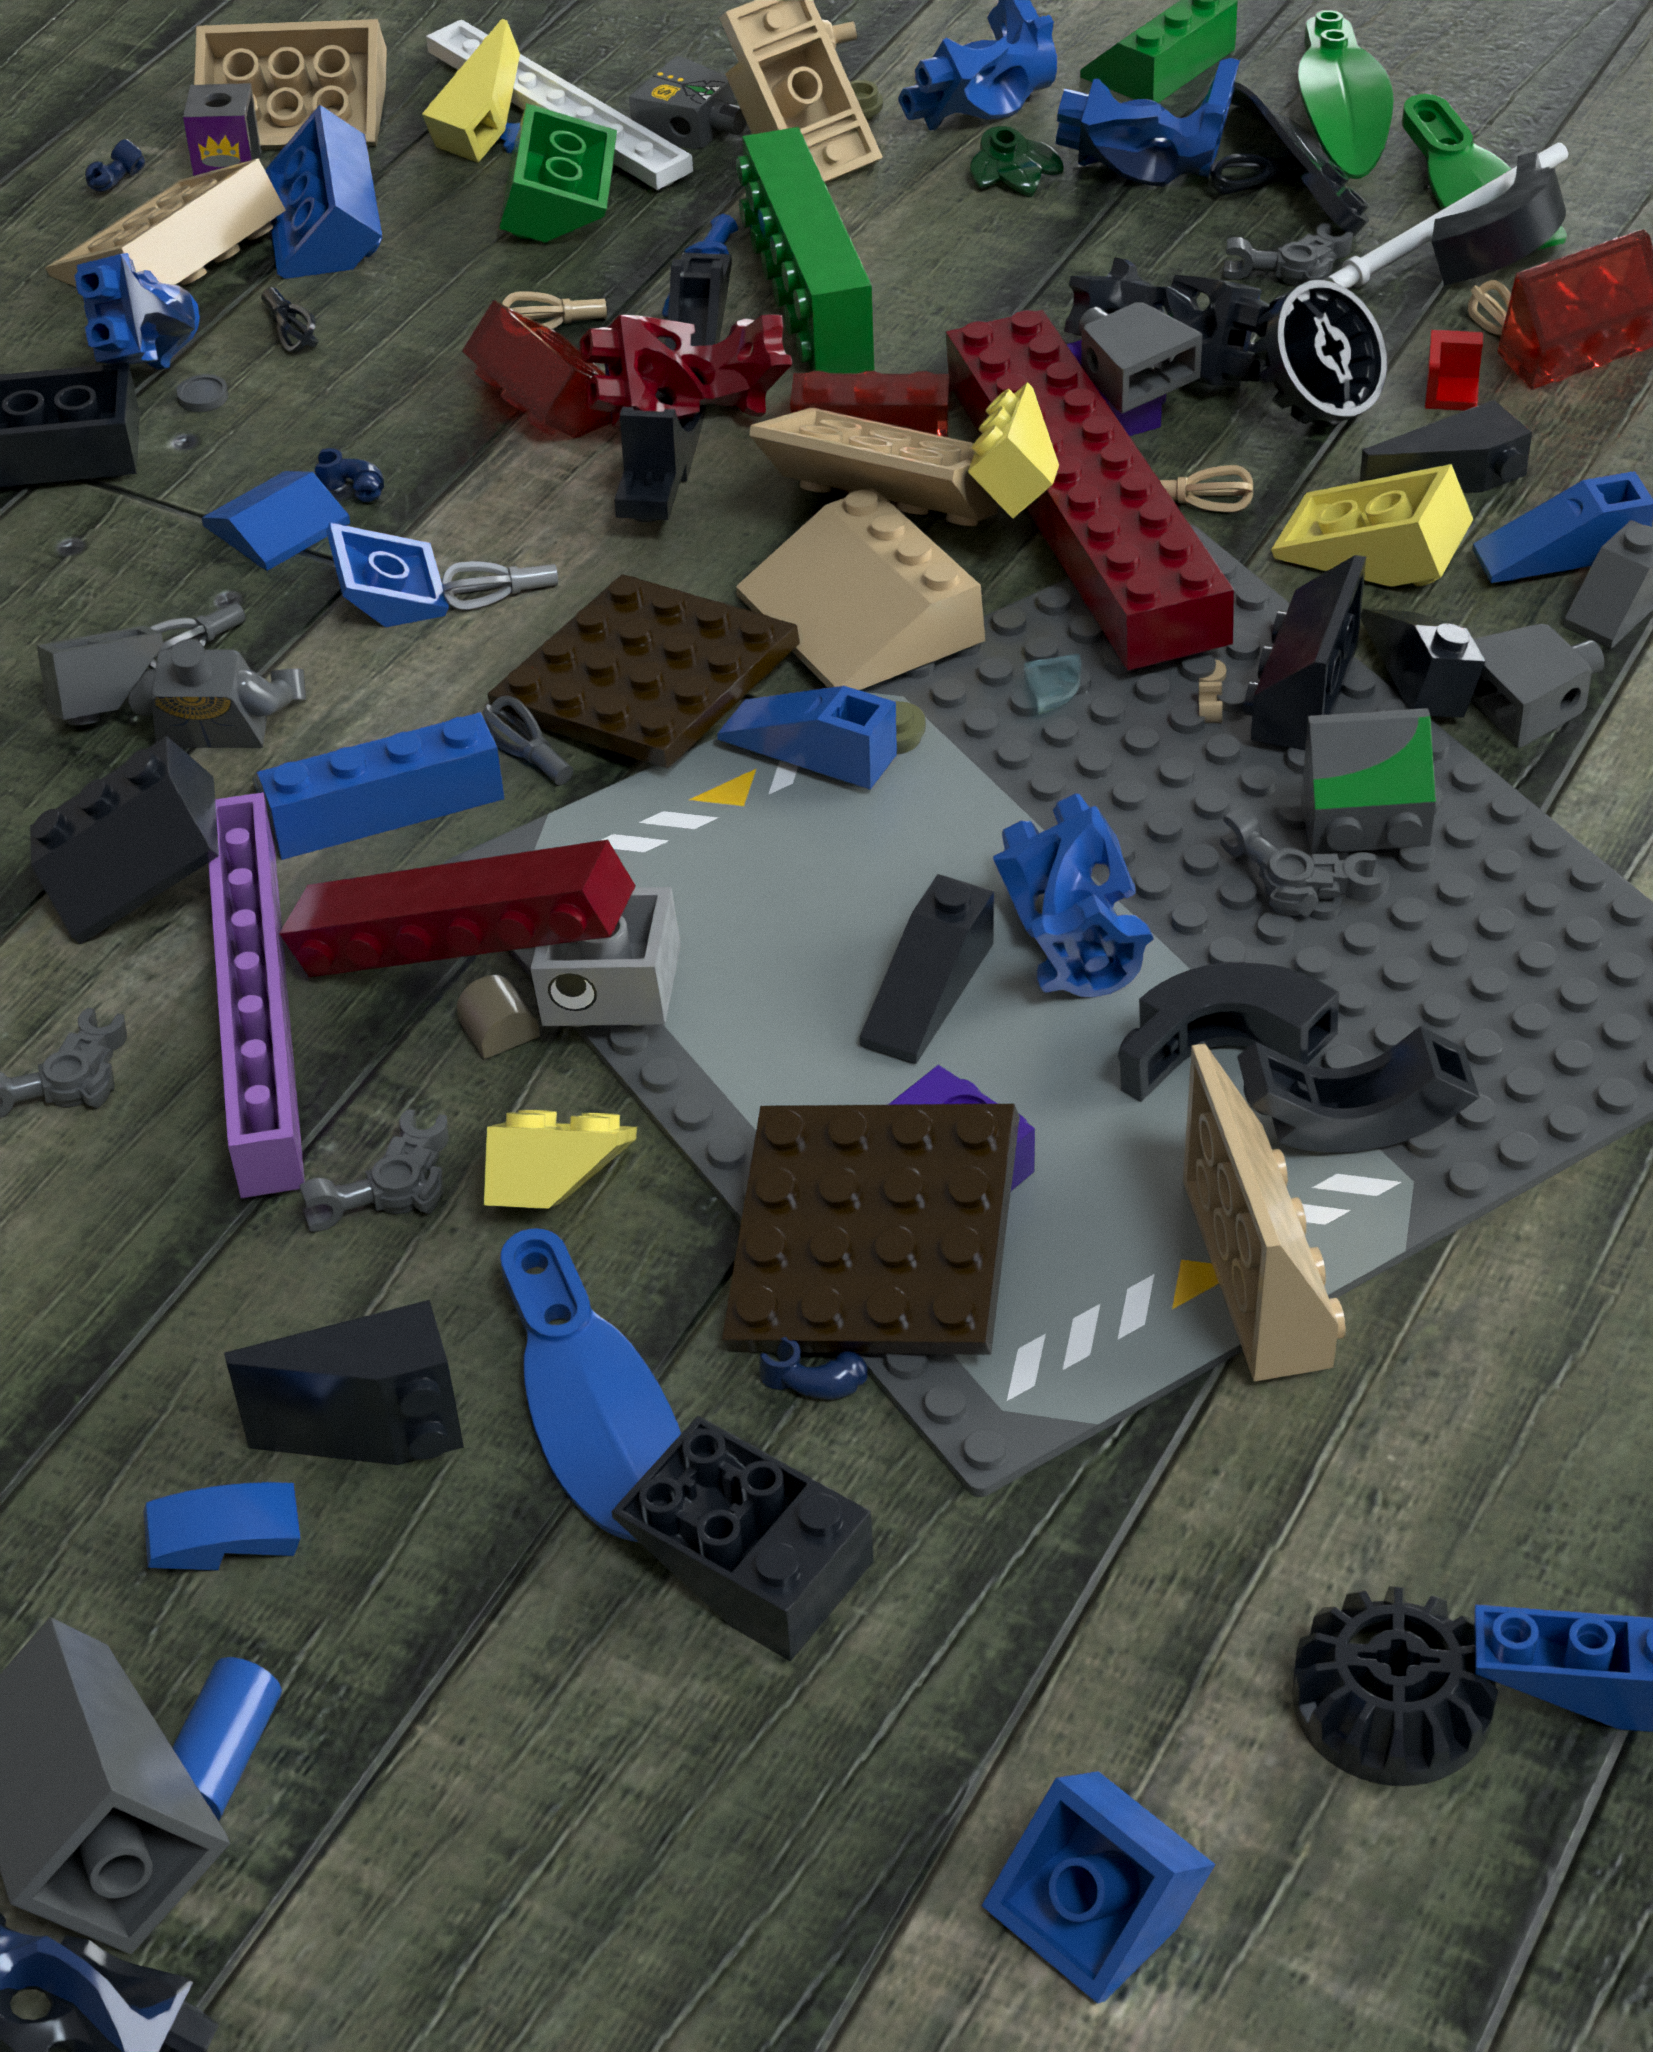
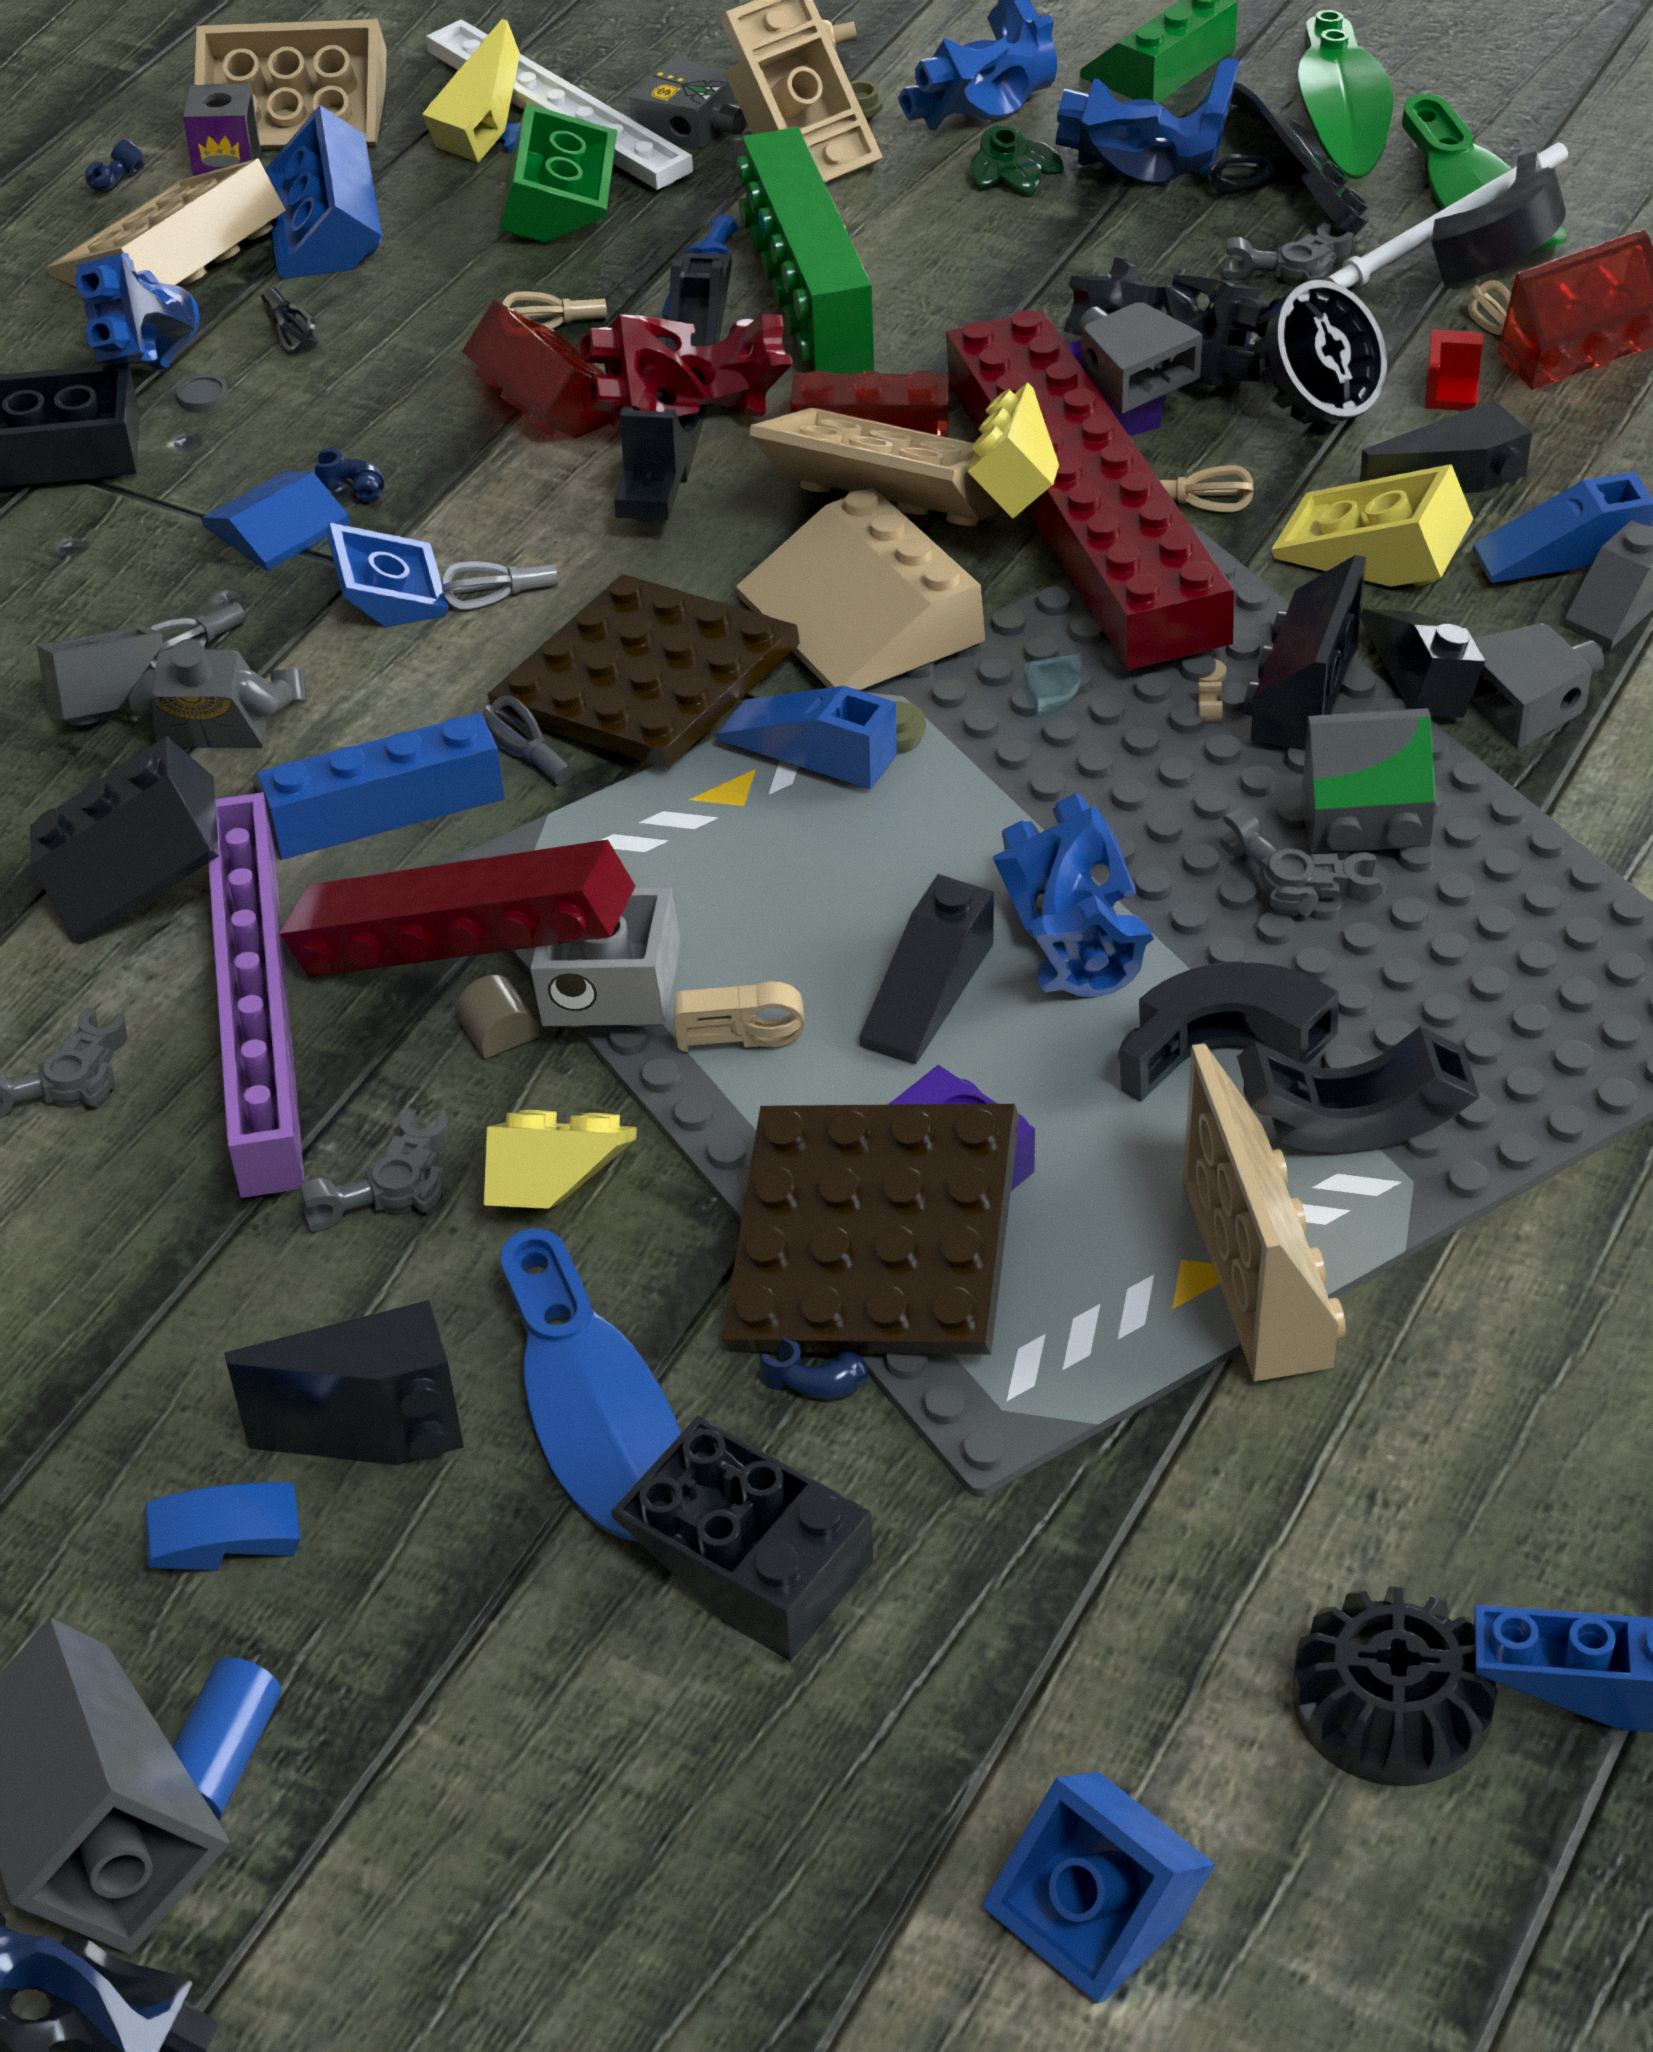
none -> tan piece [674,981,804,1052]

